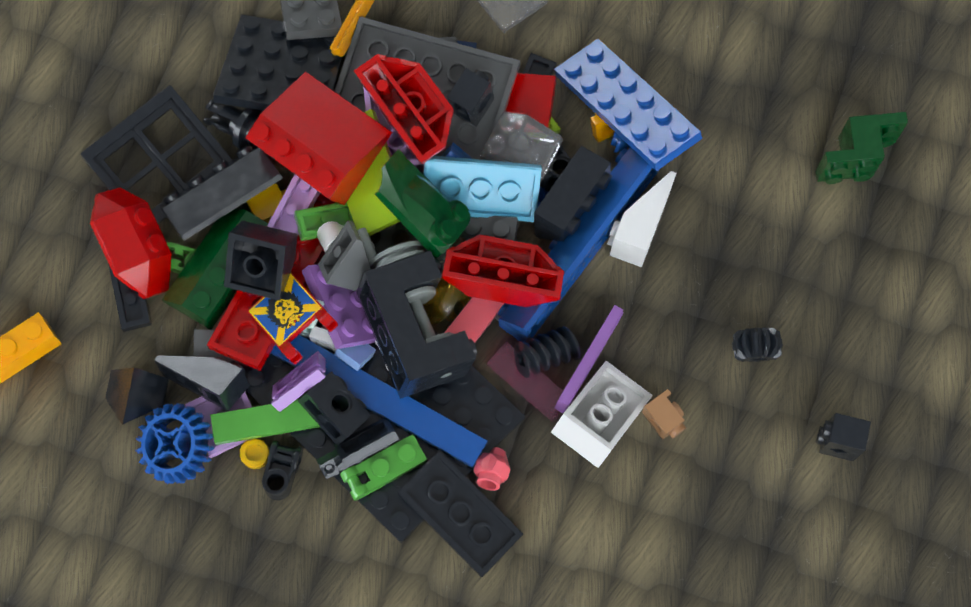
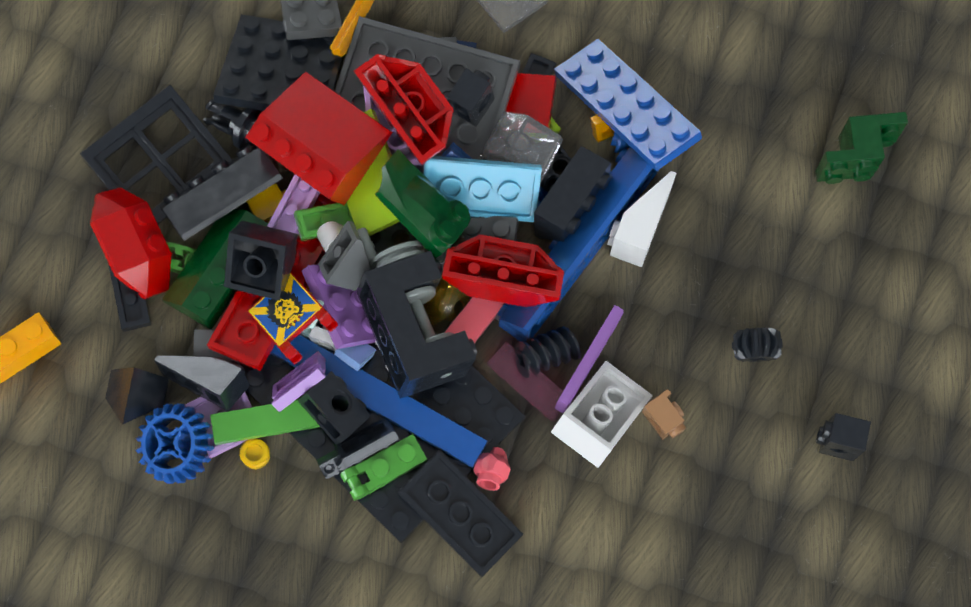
black piece [262,440,303,501] -> none

